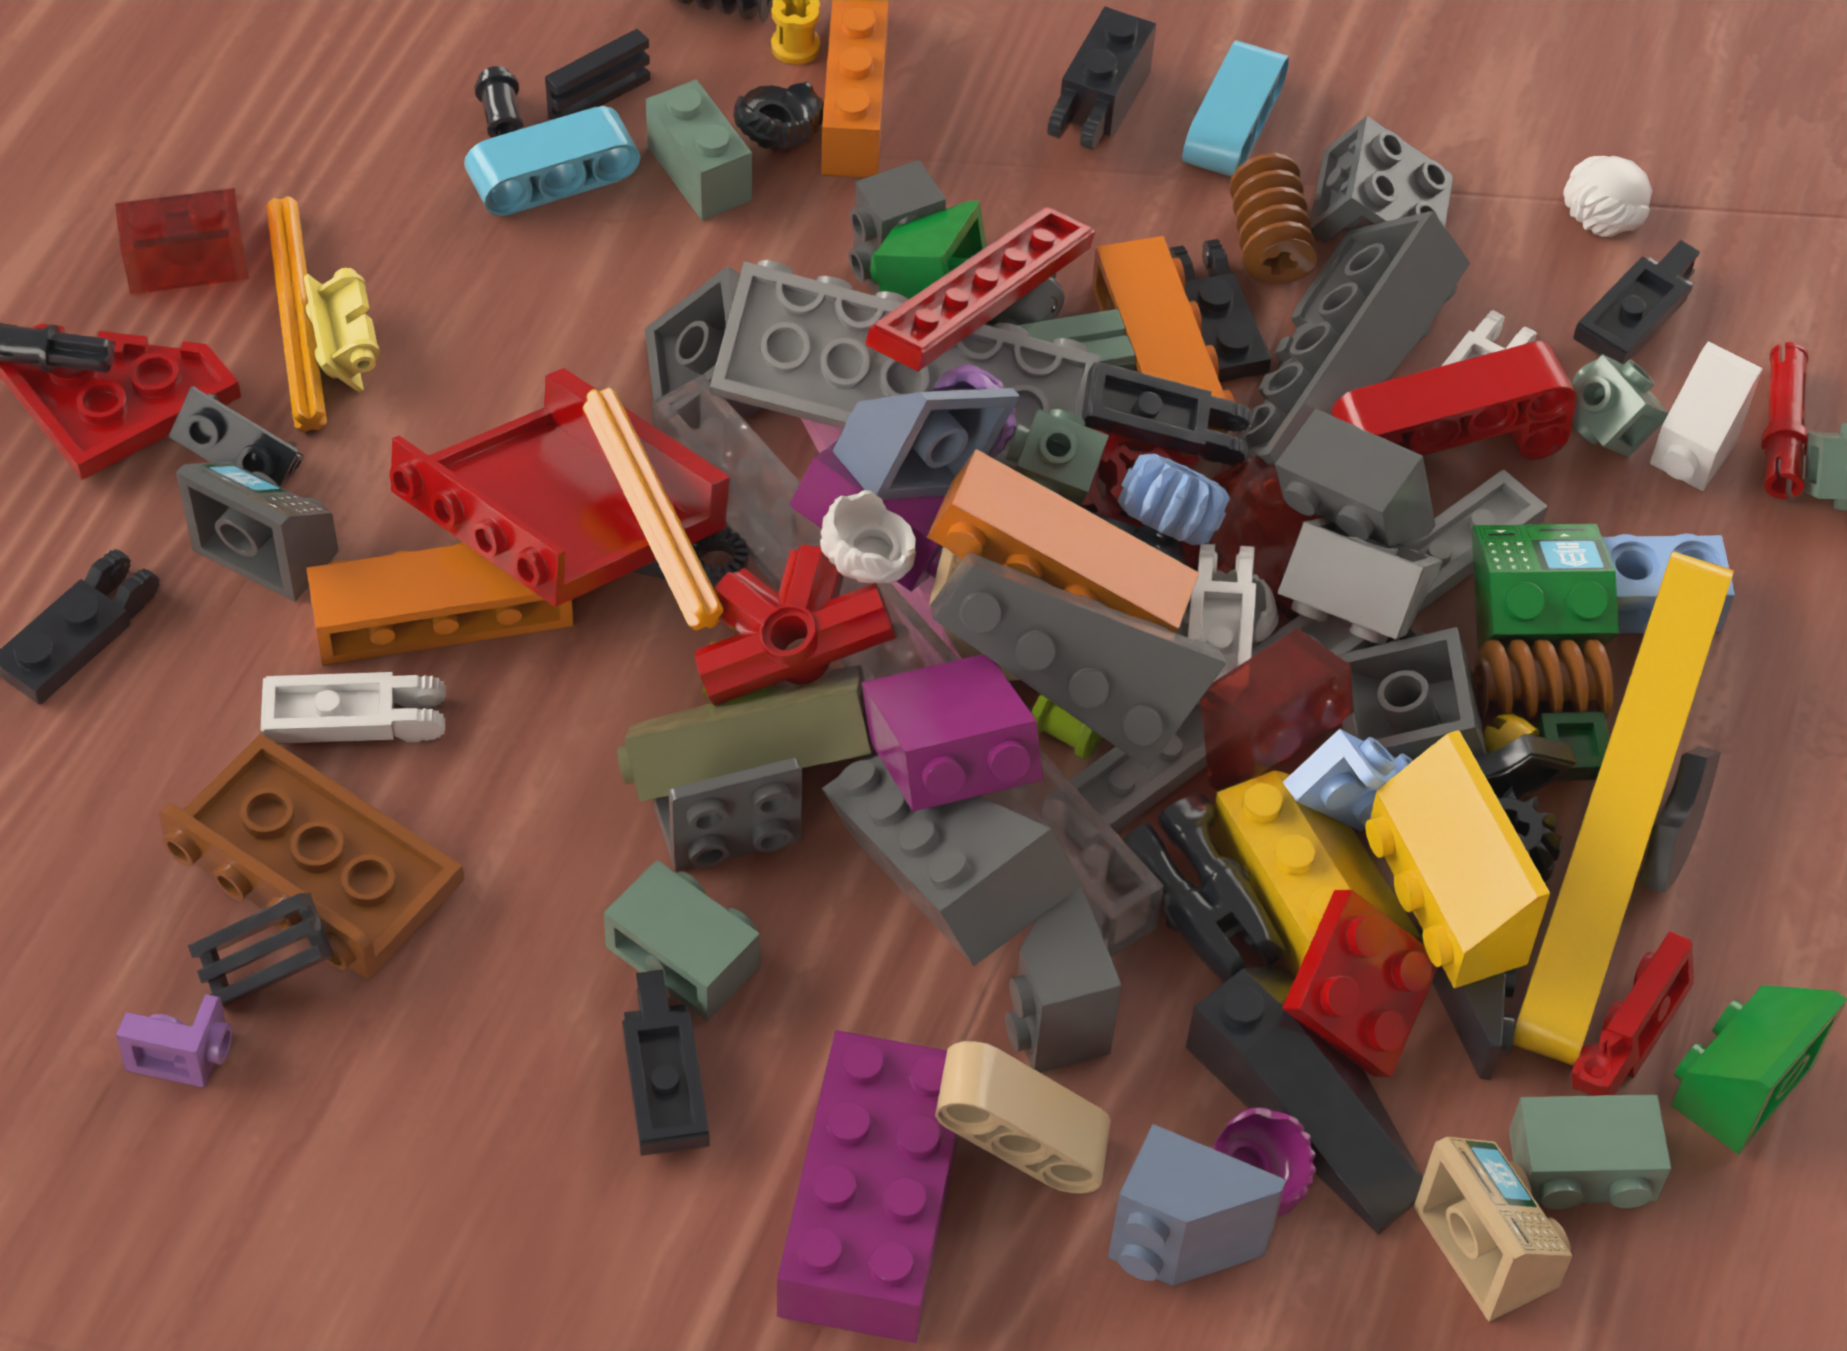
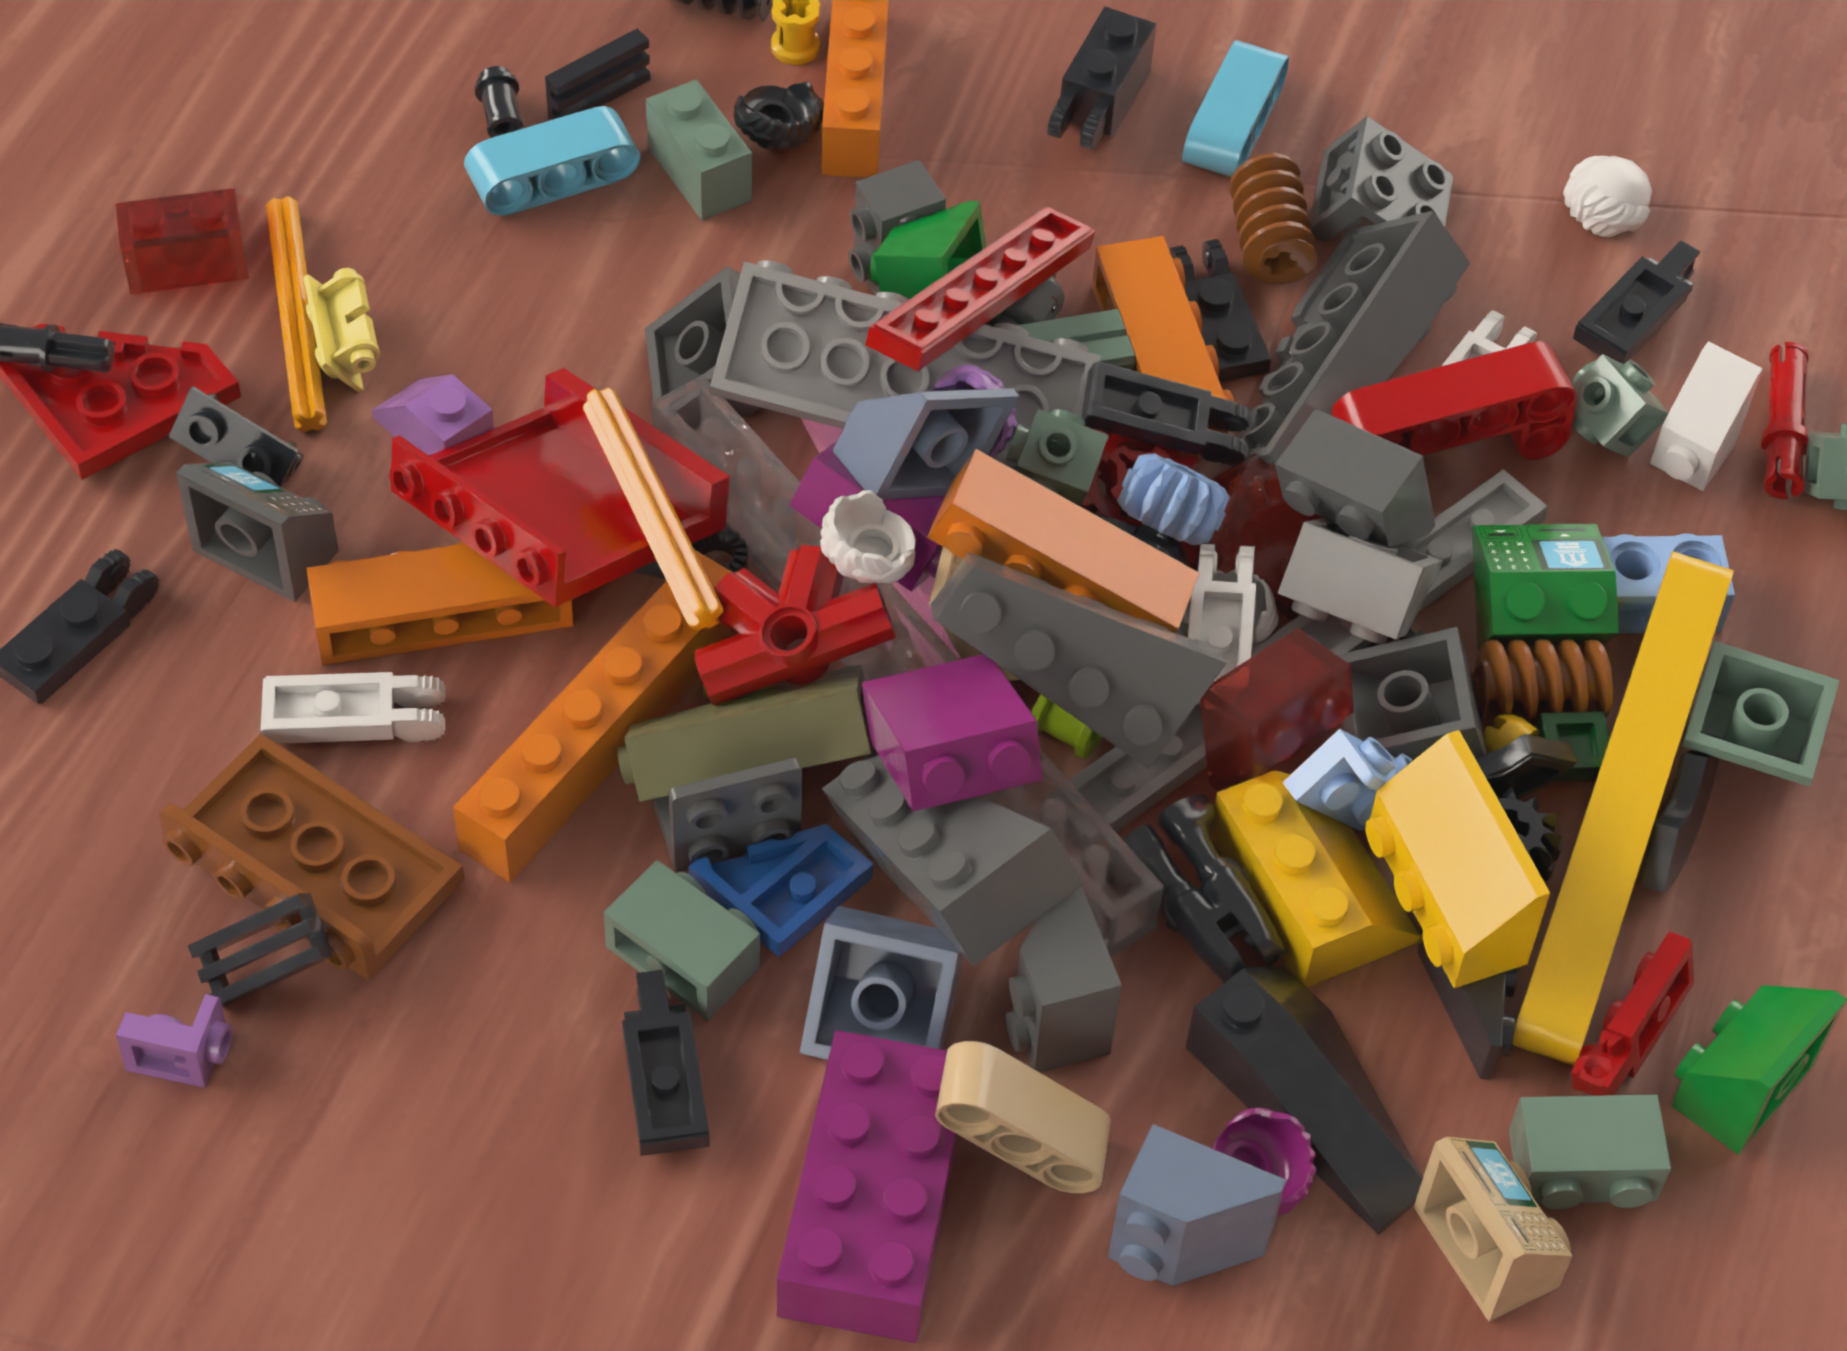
red plate [1282,890,1438,1077] -> none
none -> medium lavender slope [372,374,494,455]
none -> orange brick [453,550,736,883]
none -> blue wing [689,824,874,958]
none -> sand blue slope [799,906,964,1060]
none -> sand green slope [1682,641,1840,787]

